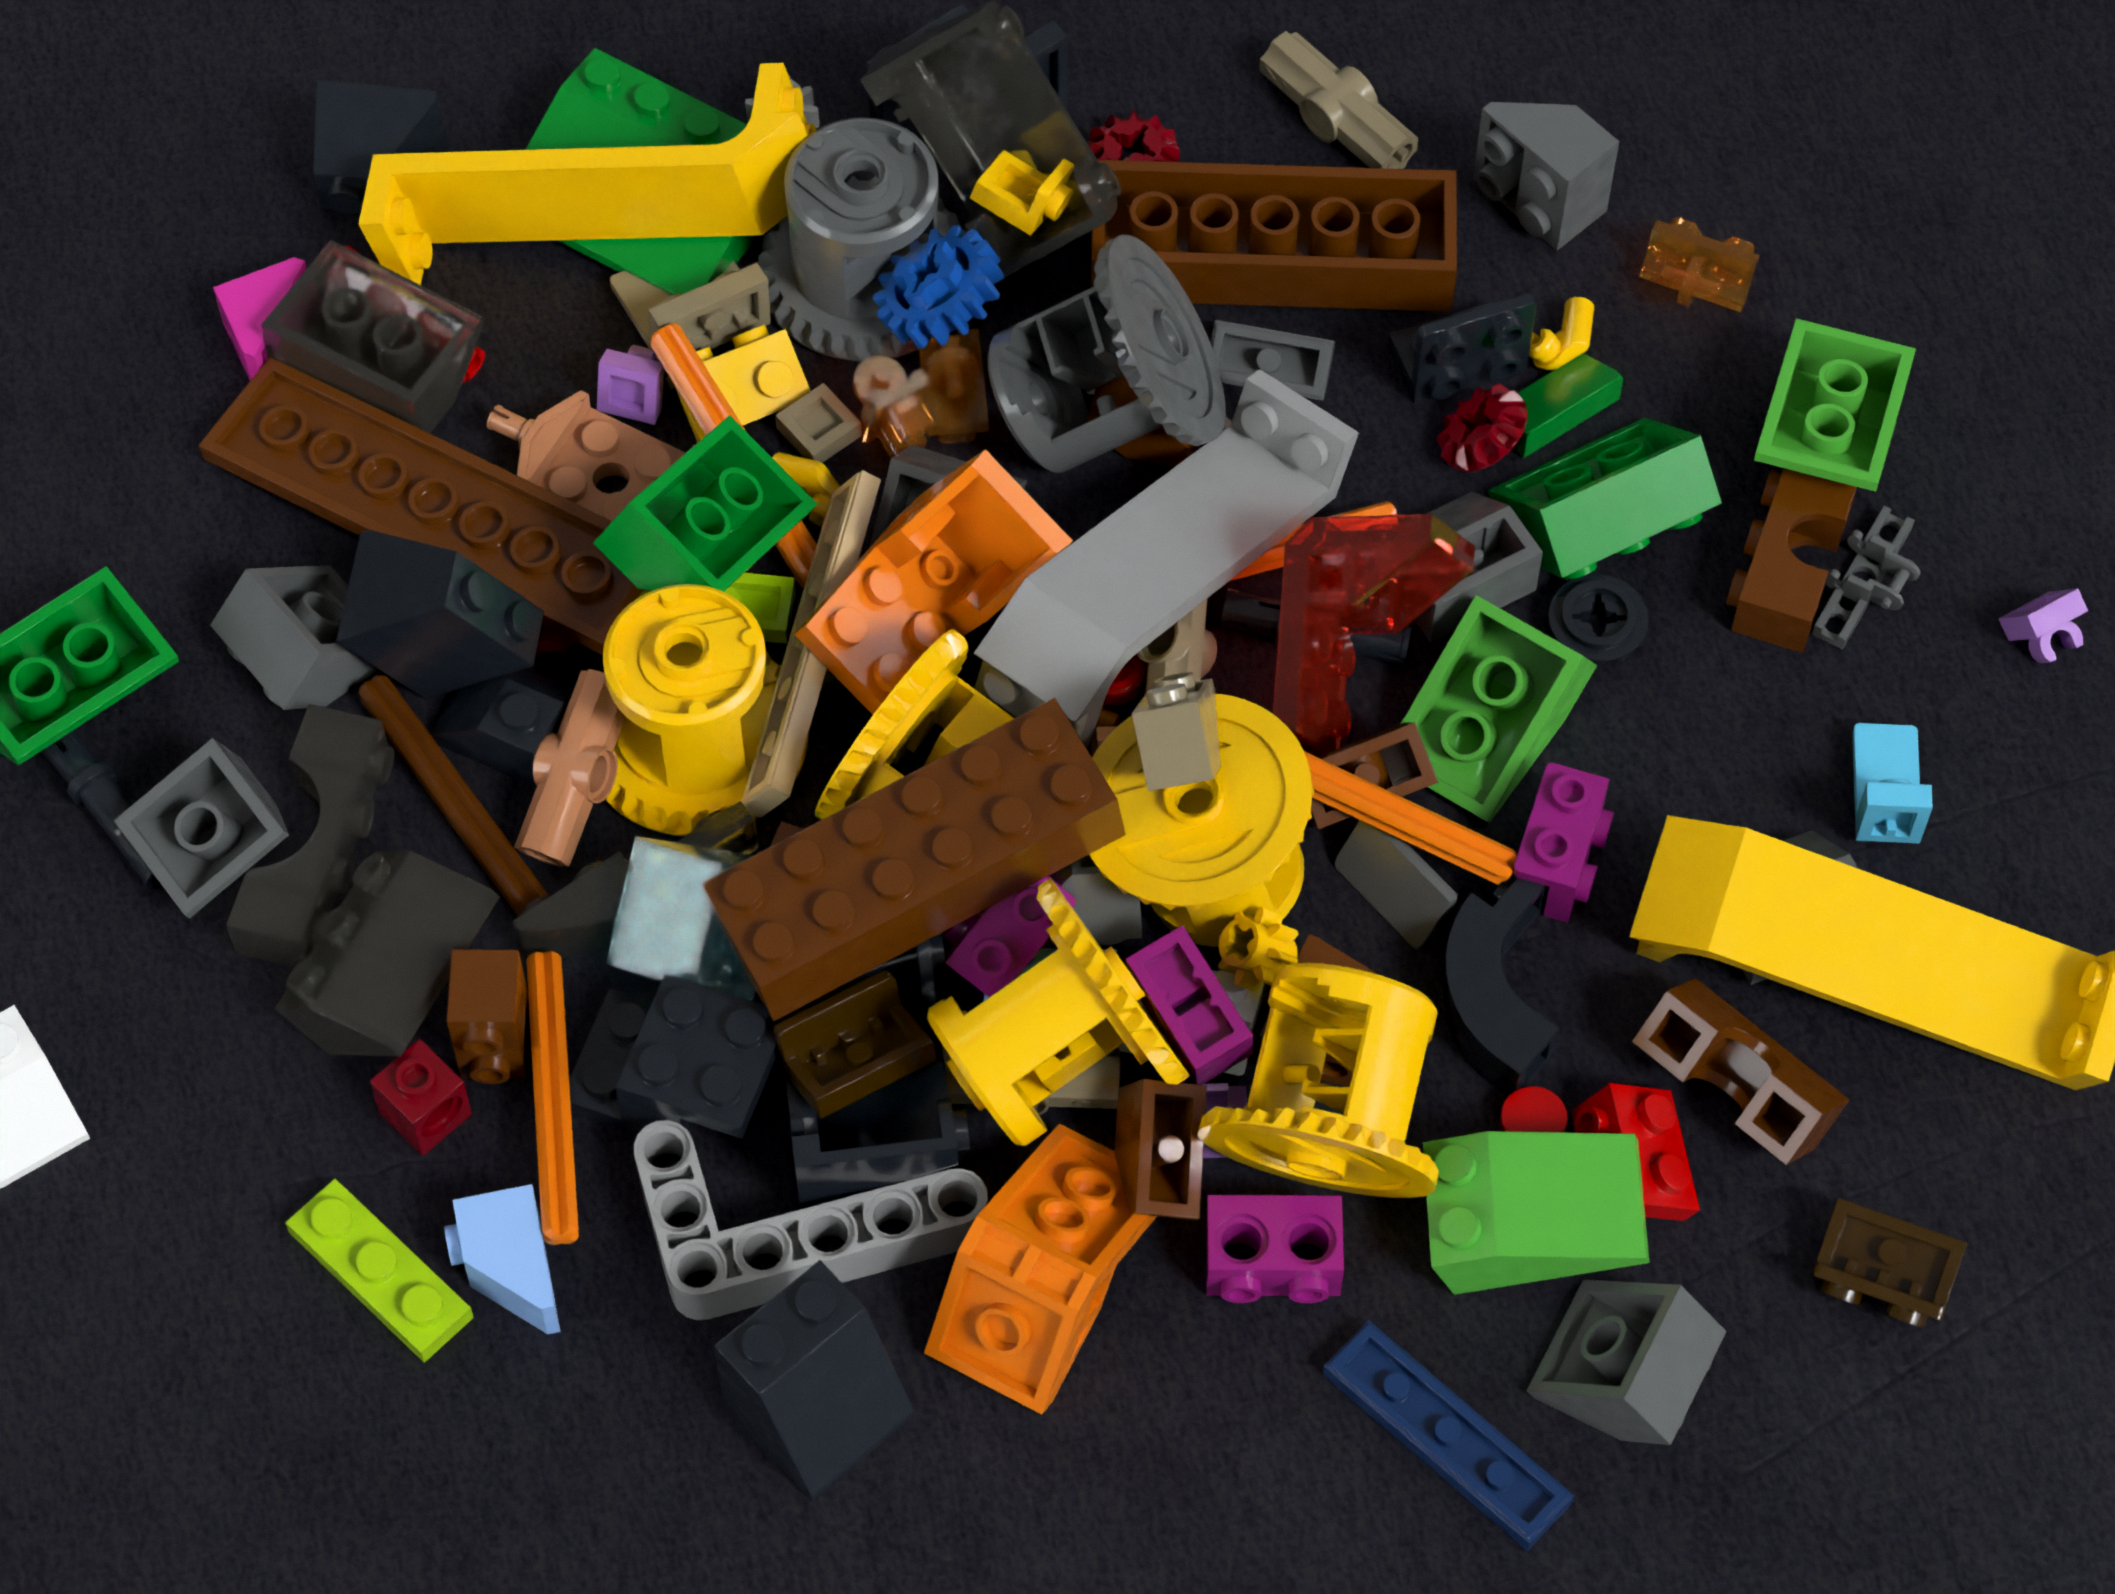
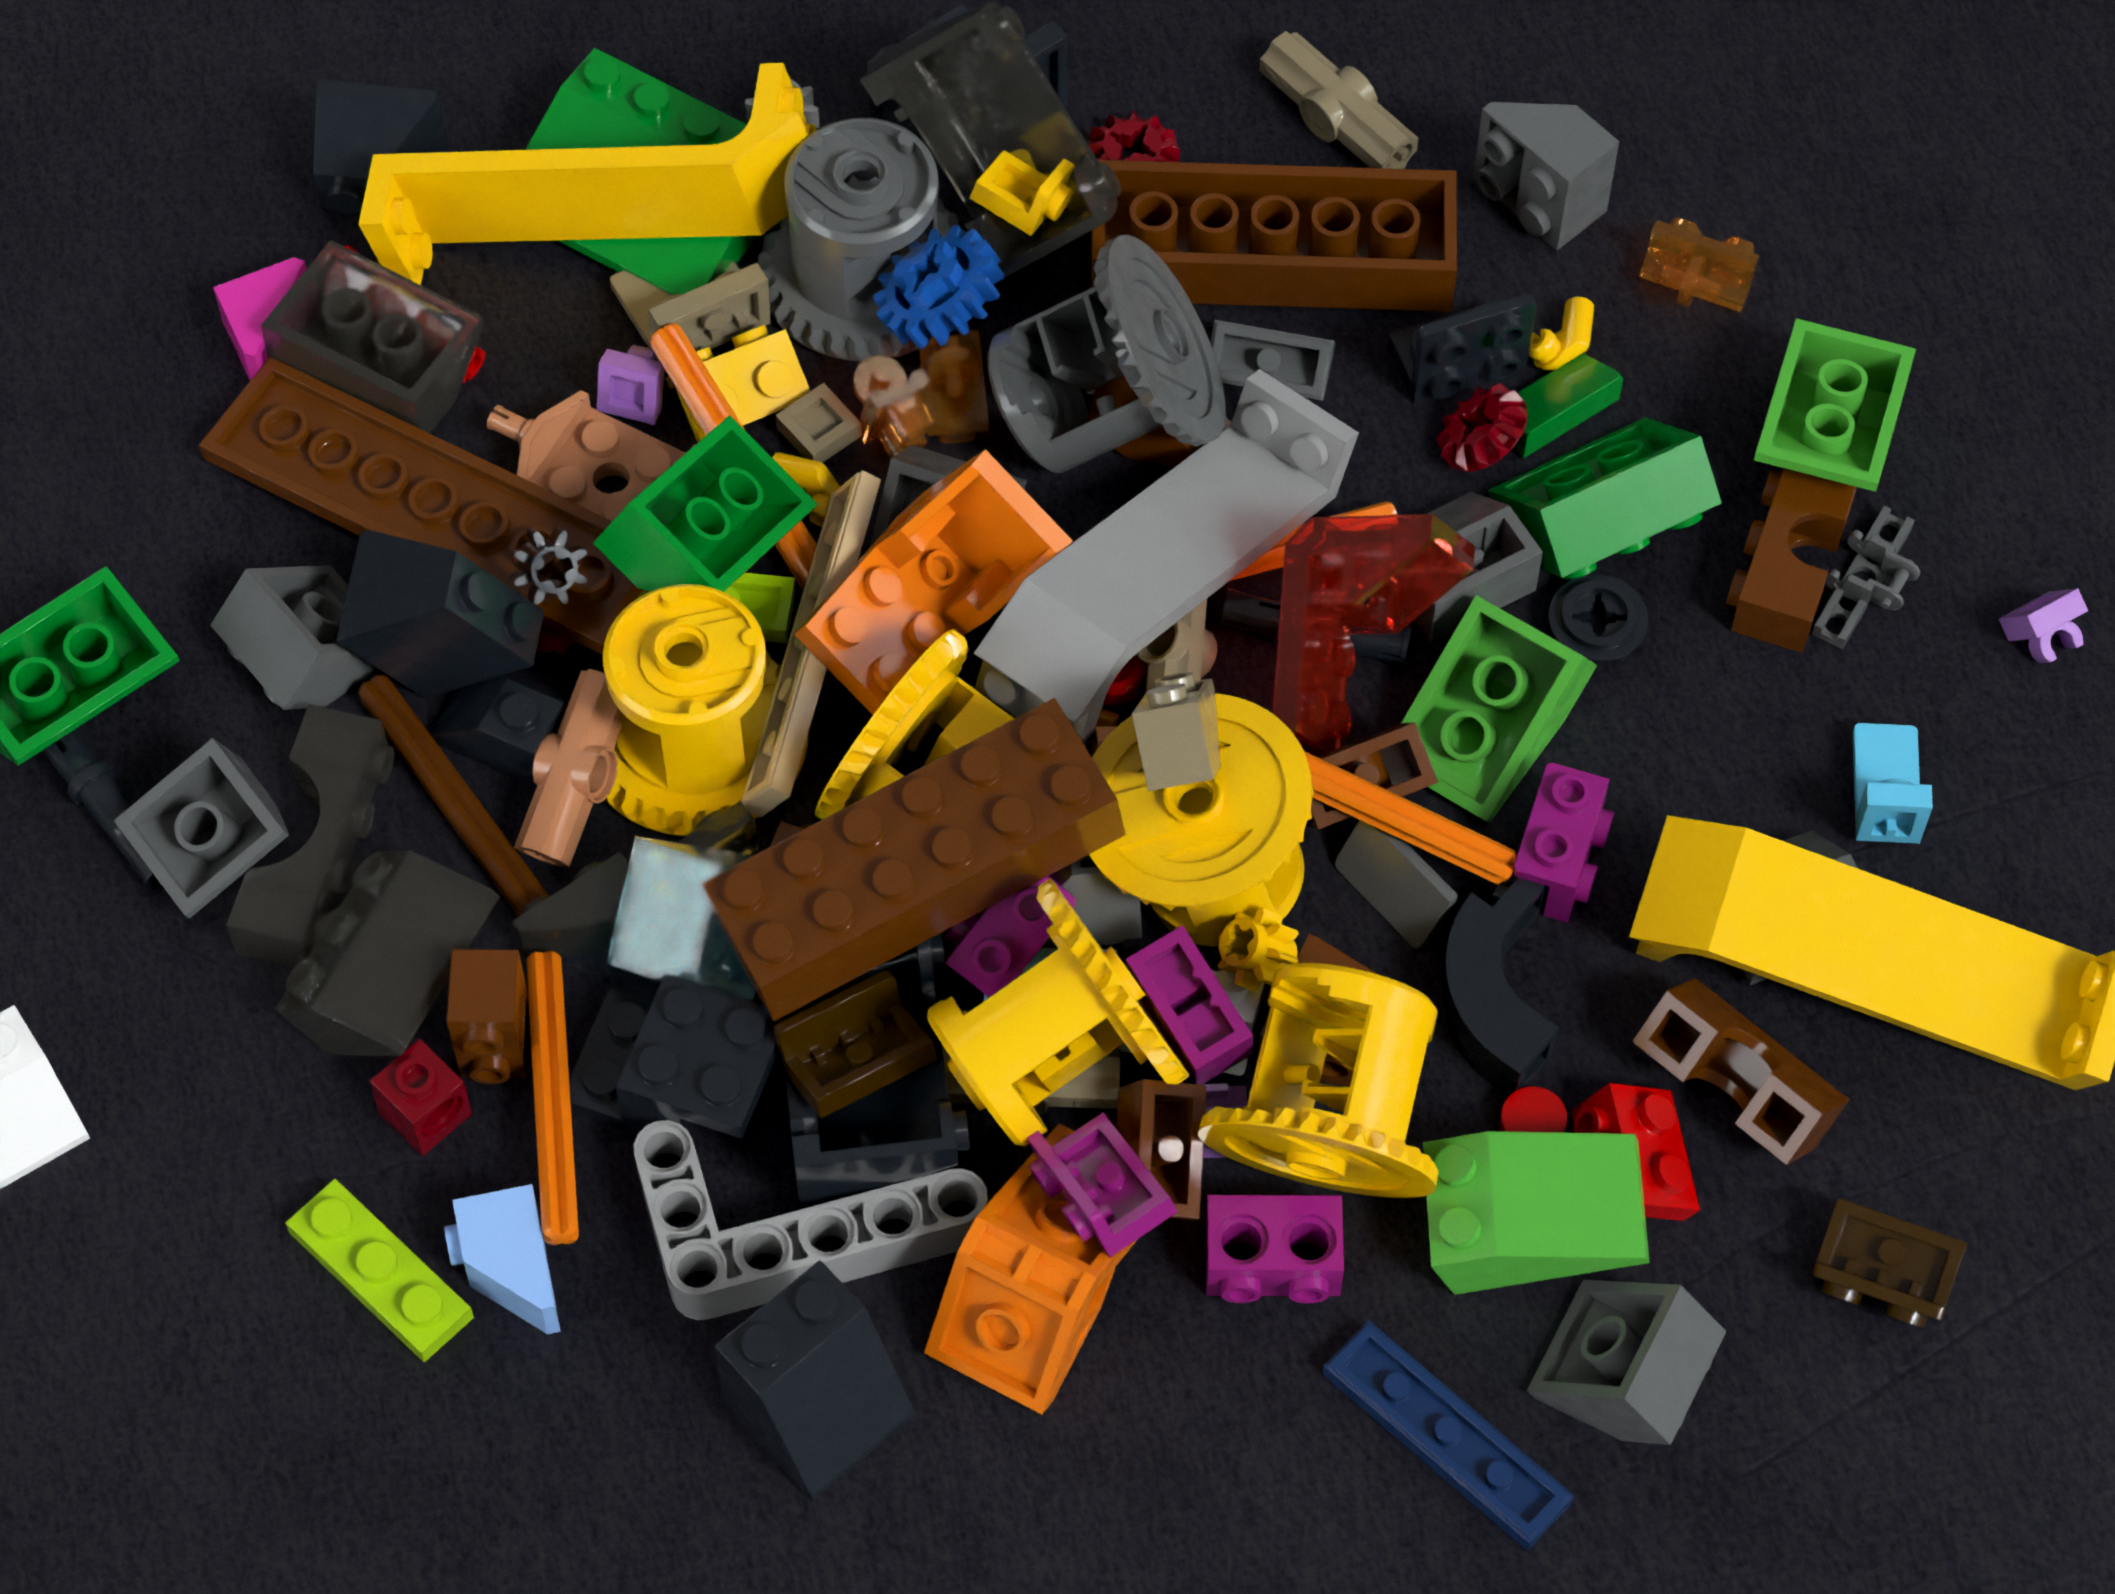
none -> black gear [508,526,588,605]
none -> magenta bracket [1027,1113,1177,1257]

